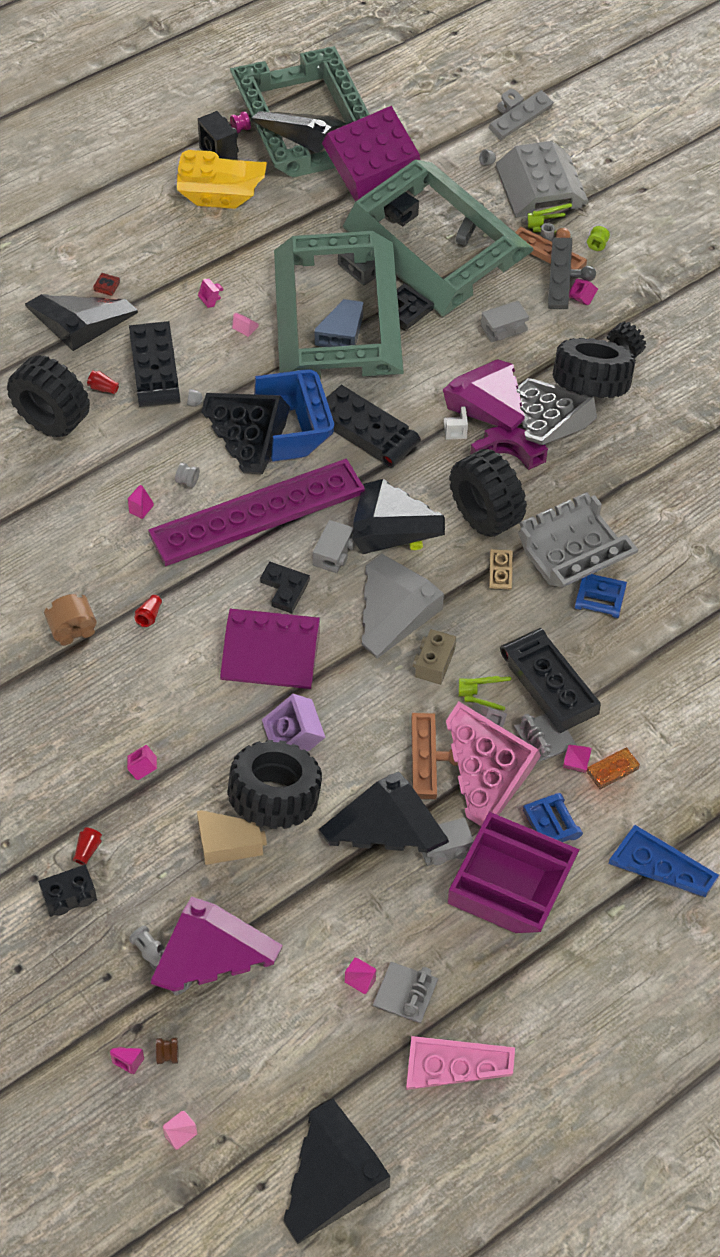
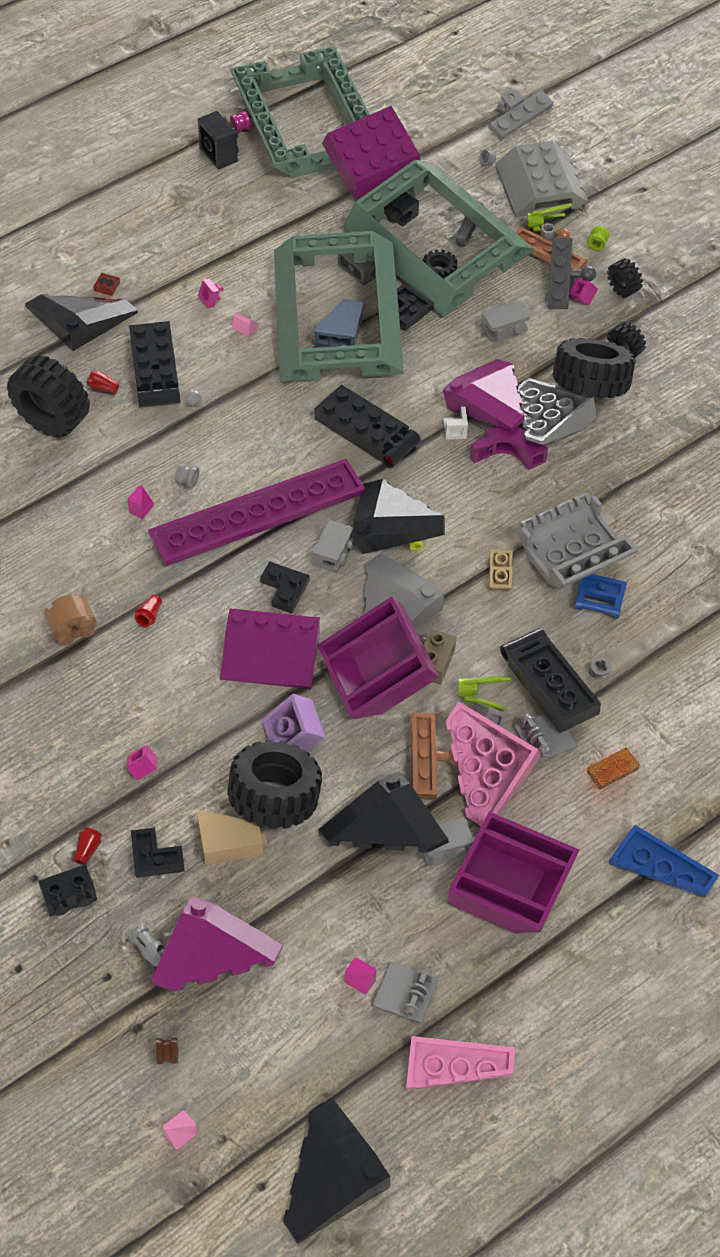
dark pink slope [110,1047,144,1074] -> none
yellow slope [177,150,267,209] -> none
black slope [201,393,290,474] -> none
black slope [251,111,347,153] -> none
blue windscreen [254,370,334,462] -> none
black tyre [449,449,527,537] -> none
blue plate [523,793,583,842] -> none
dark pink slope [563,745,592,773] -> none
none -> black plate [131,827,185,878]
none -> magenta slope [317,596,439,719]
none -> black tyre [422,249,457,279]
none -> light grey bush [590,657,611,679]
none -> black tyre [607,258,643,298]

